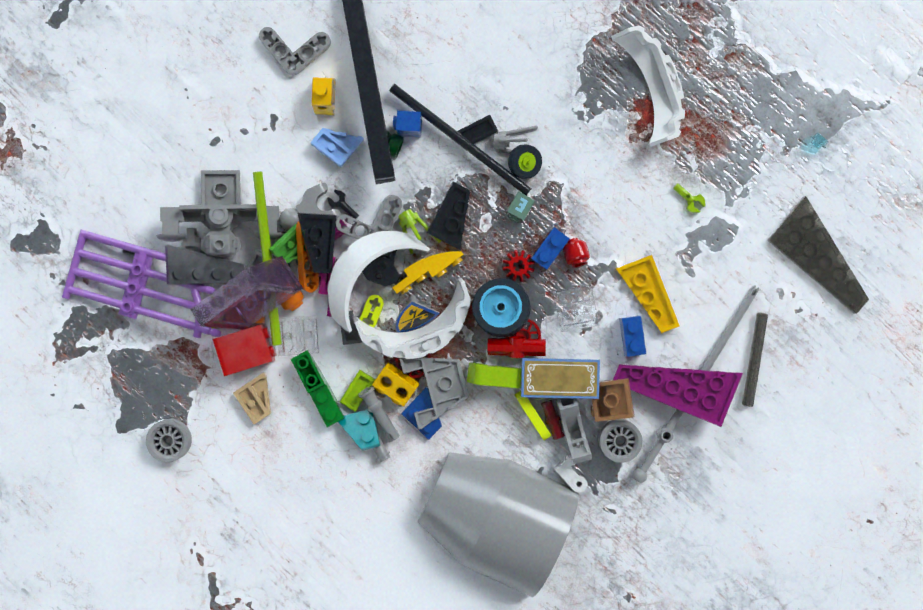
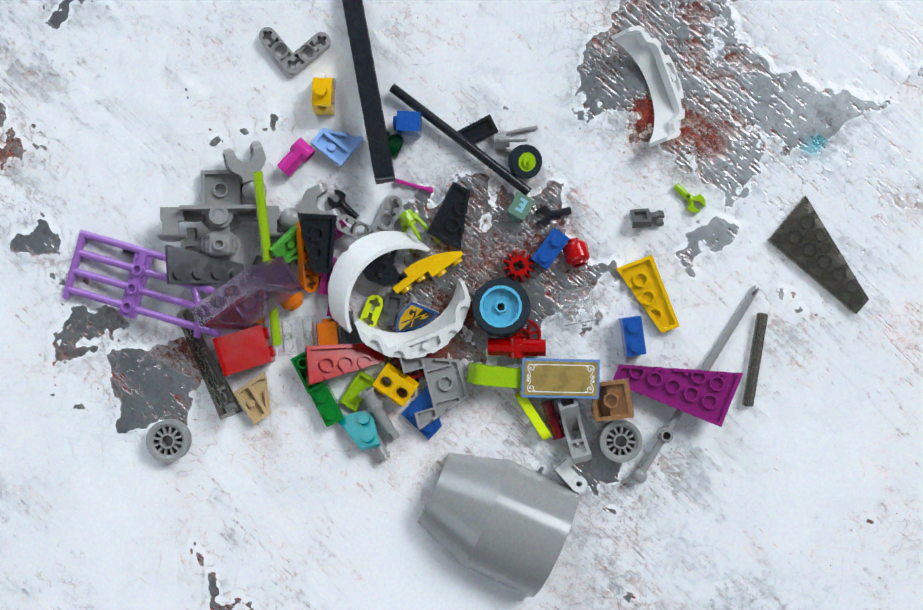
none -> clear smoke wing [176,309,243,420]
none -> light grey piece [222,140,267,203]
none -> dark pink piece [277,137,316,177]
none -> wing [305,343,384,386]
none -> orange brick [317,318,340,345]
none -> dark grey plate [383,292,406,327]
none -> dark pink hinge [395,178,434,194]
none -> black bar [535,206,572,226]
none -> dark grey plate [629,208,665,228]

